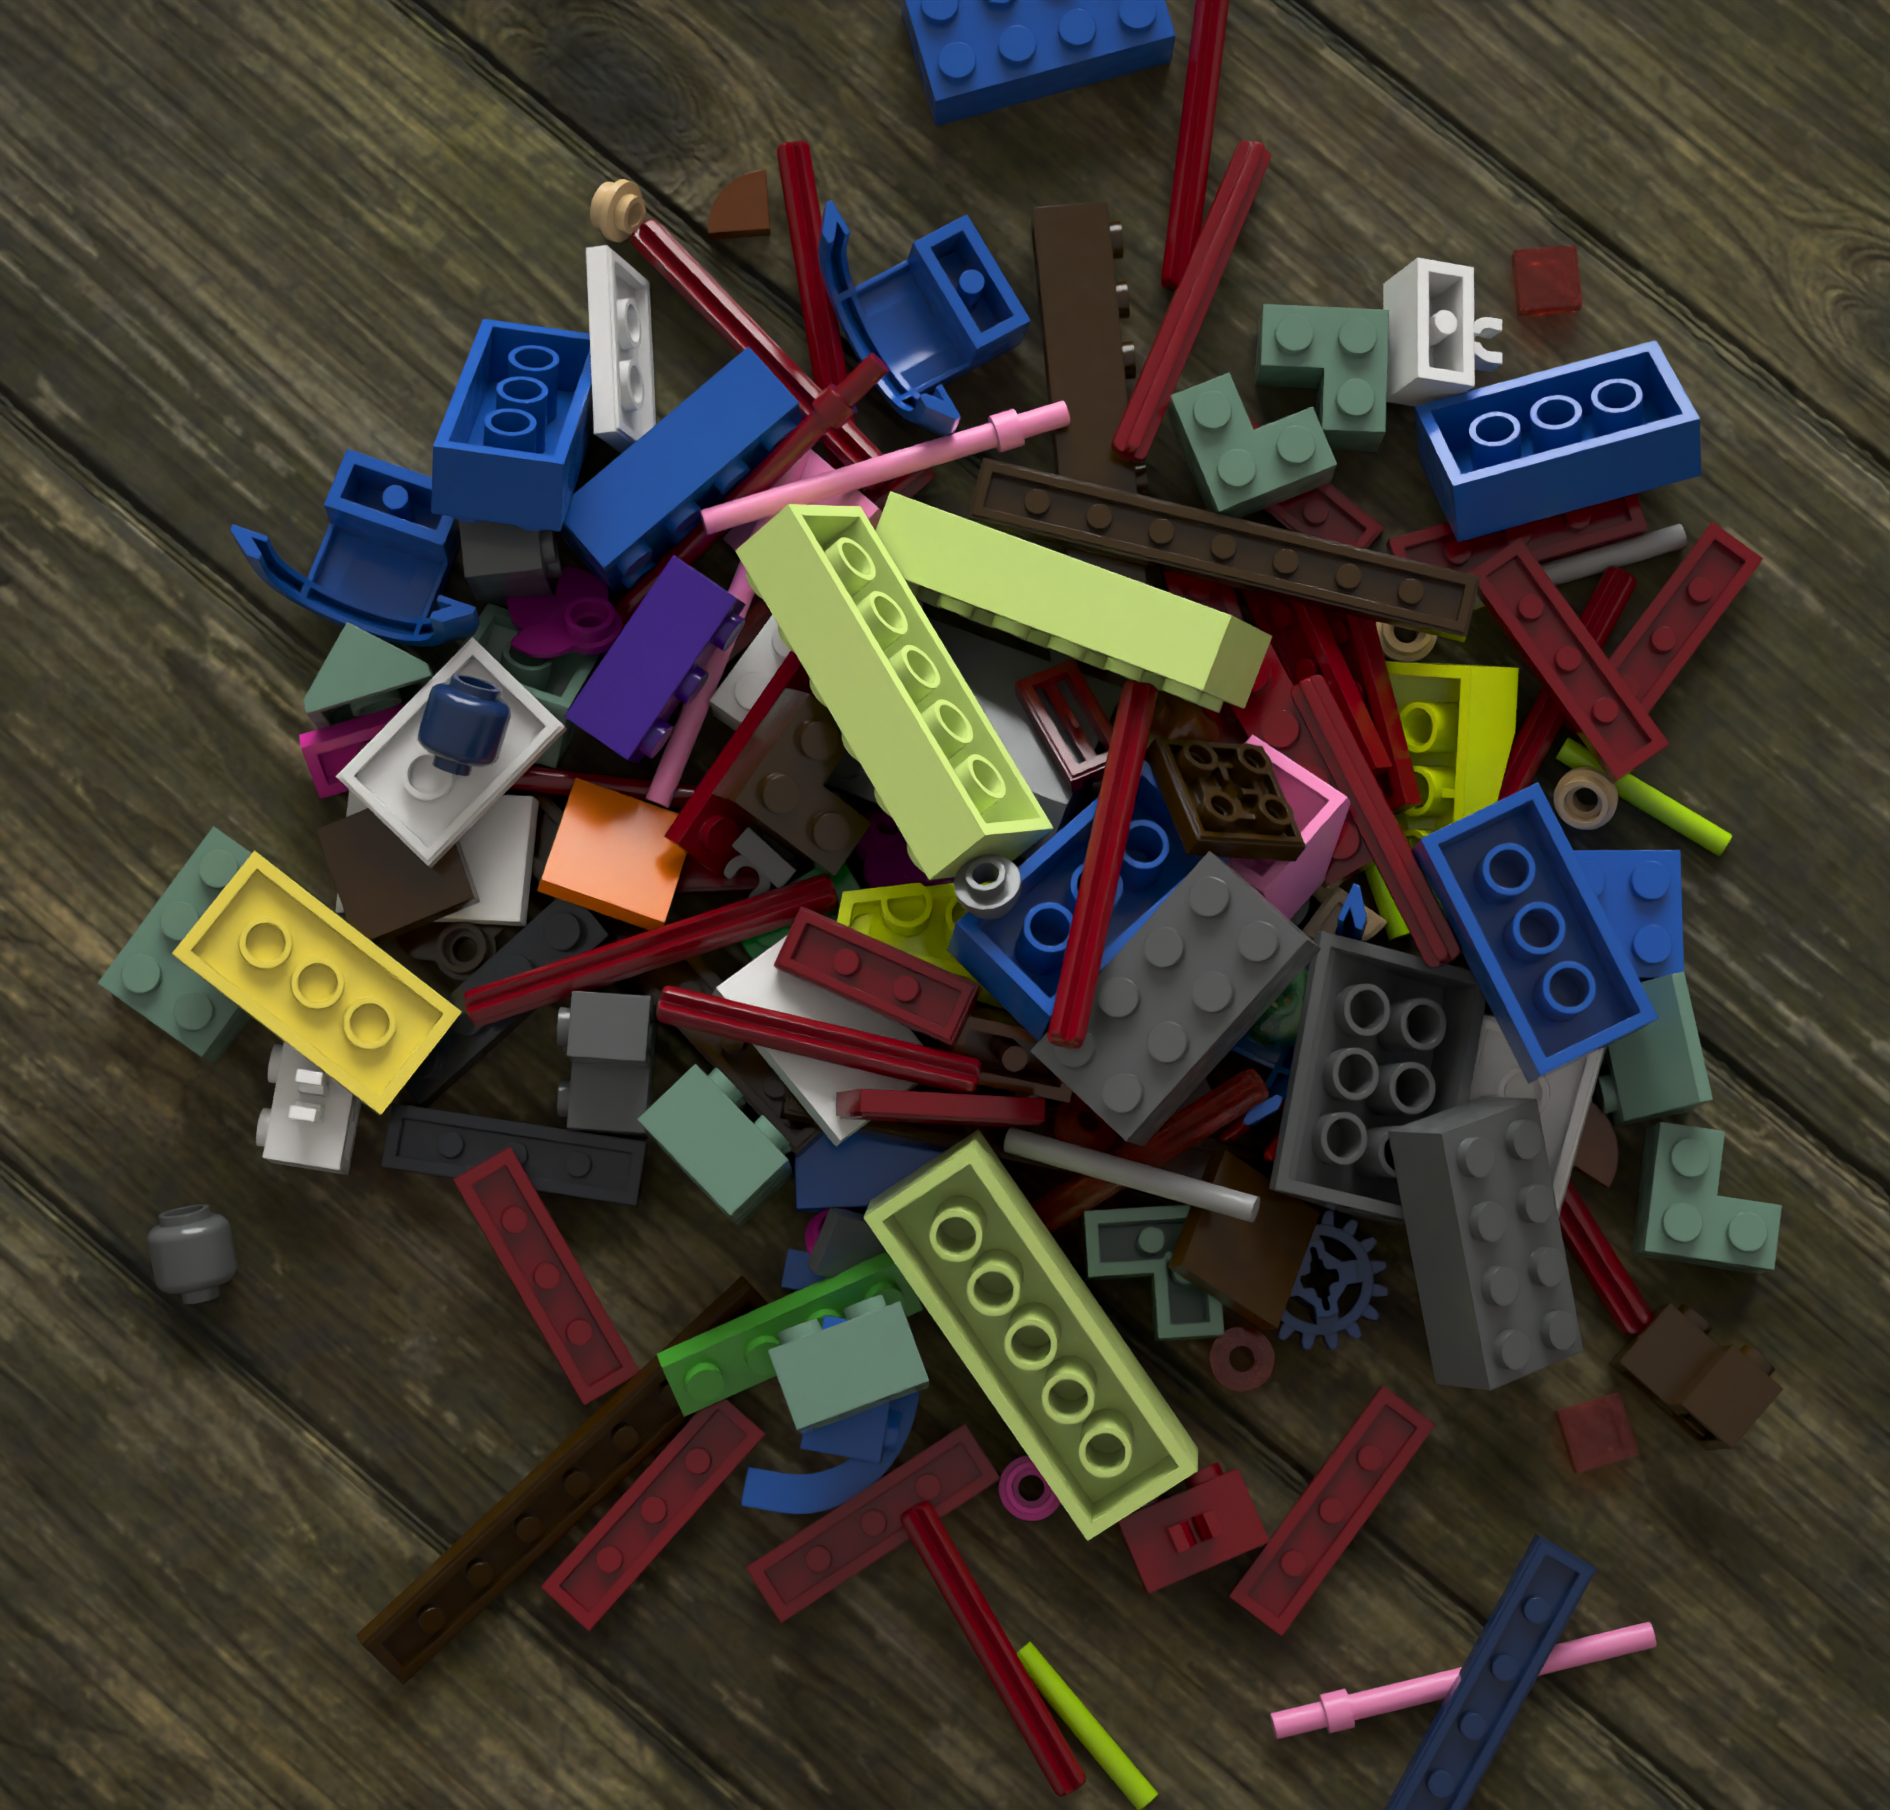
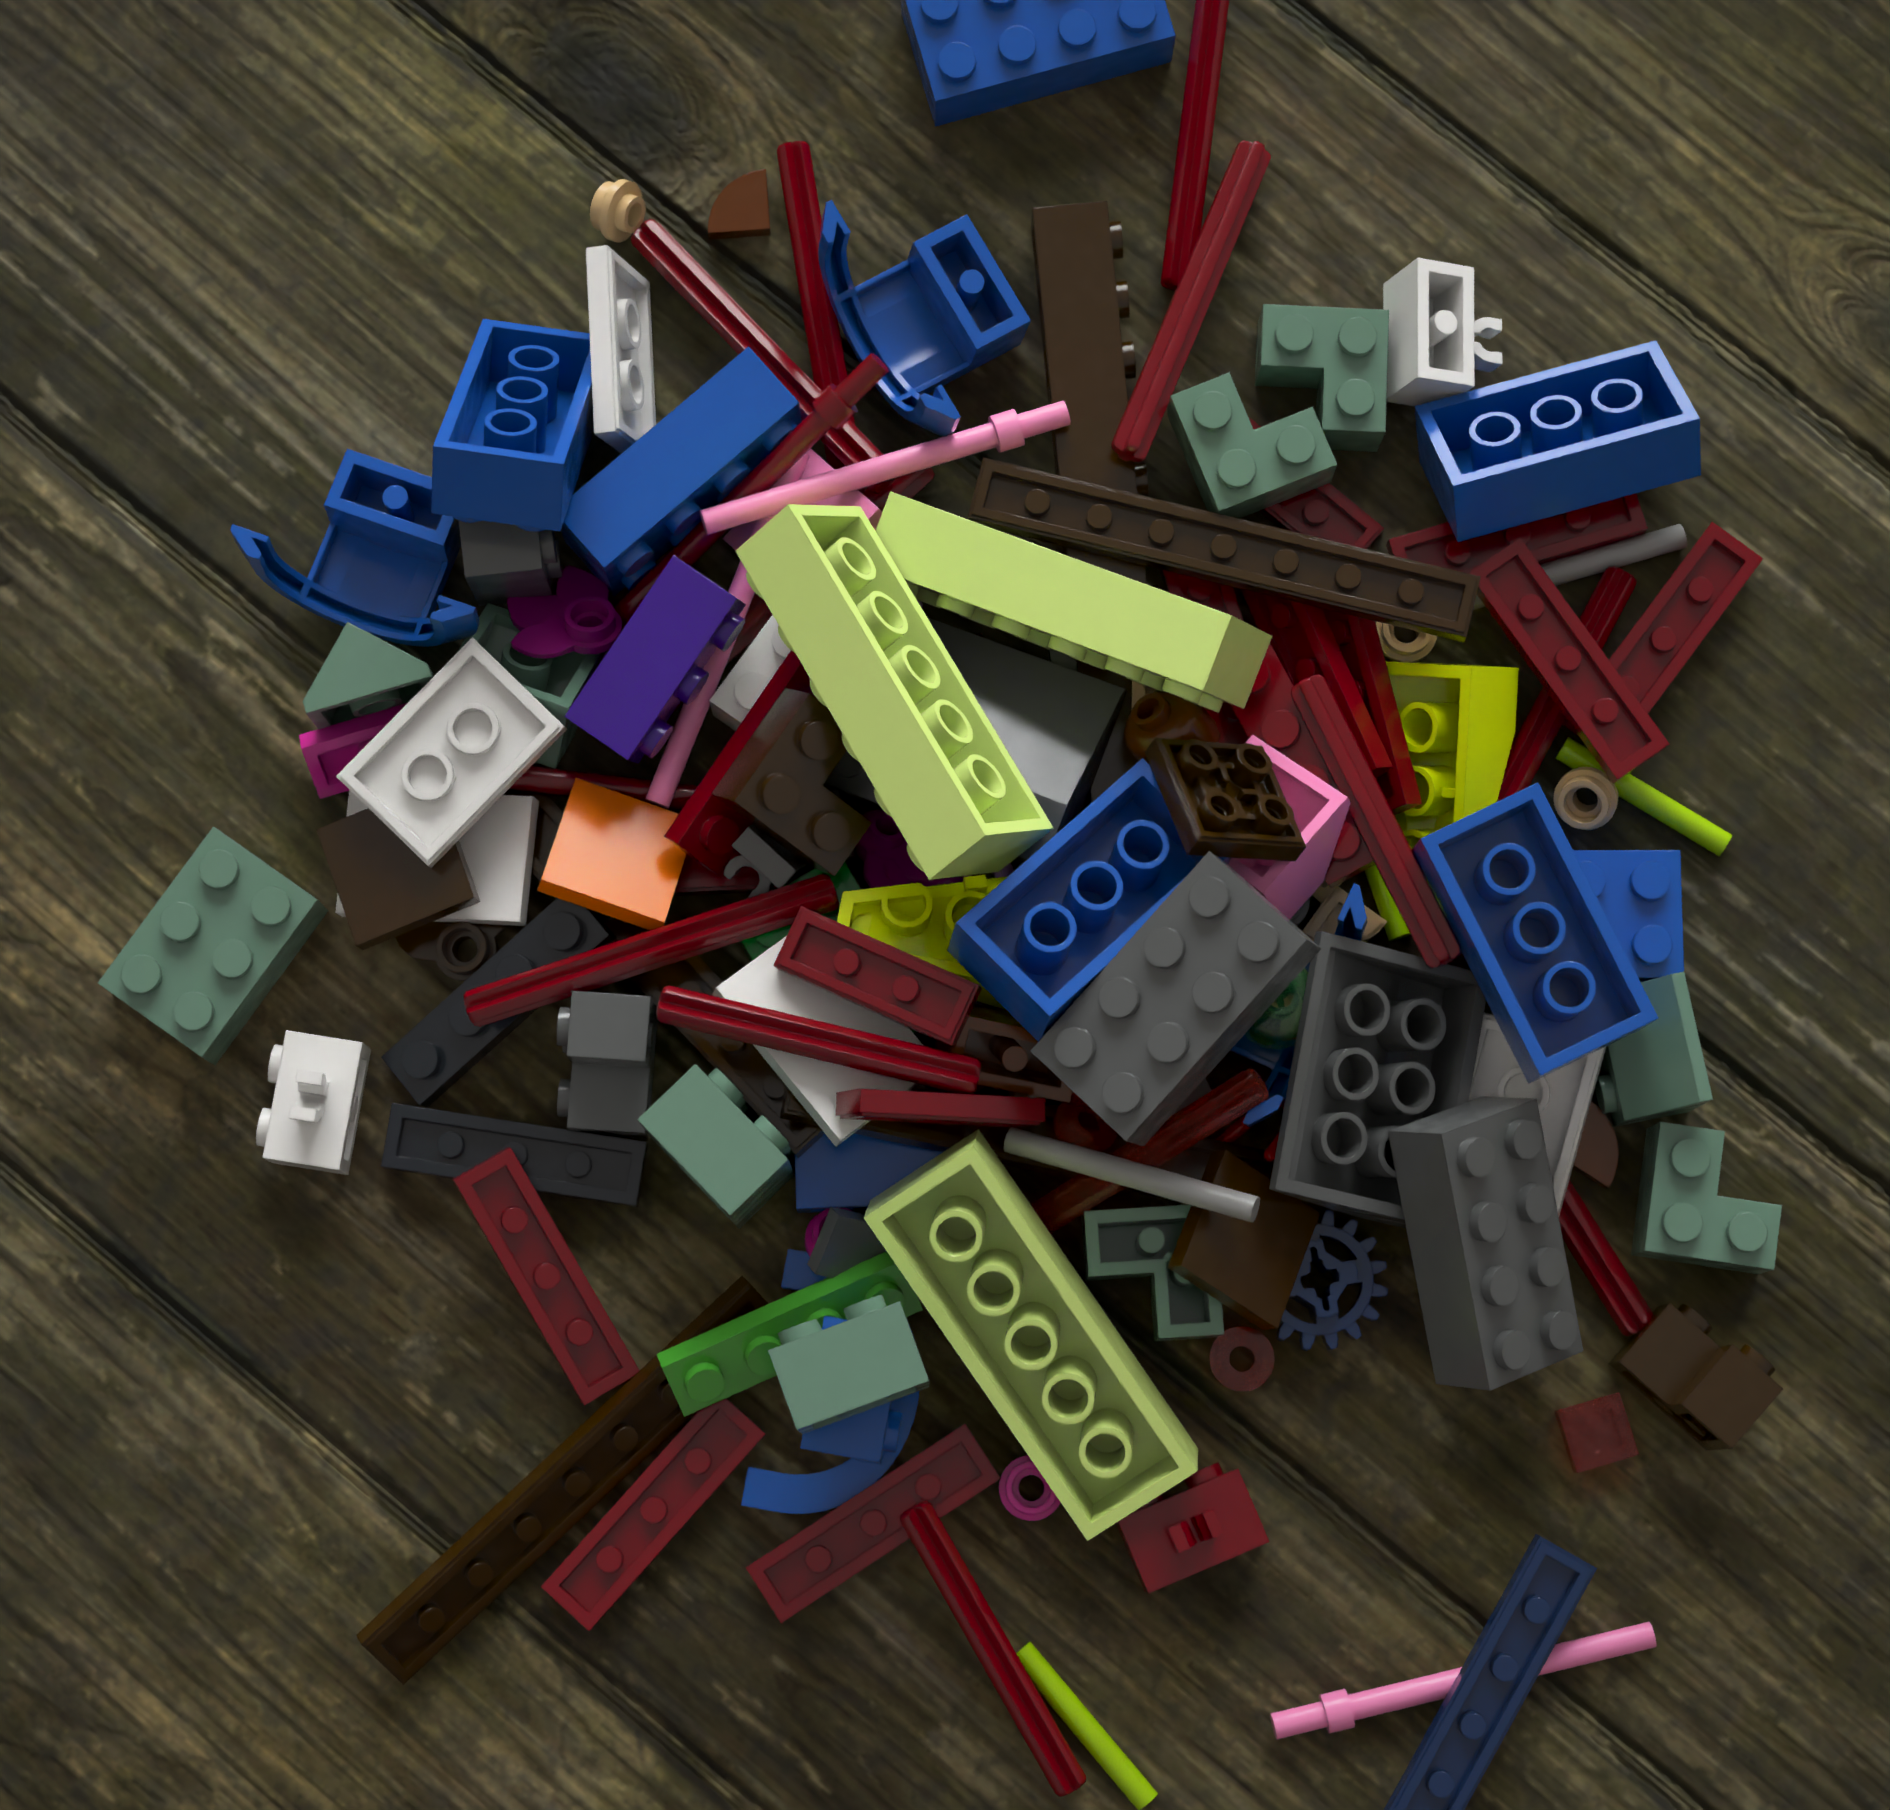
dark grey head [147,1204,238,1304] -> none
light yellow plate [172,850,462,1115] -> none
dark blue head [417,674,511,776] -> none
dark grey plate [954,855,1022,919] -> none
dark red tile [1015,658,1113,793] -> none
dark red axle [1047,680,1158,1049] -> none
dark red plate [1227,1386,1435,1636] -> none
clear red tile [1511,245,1583,316] -> none

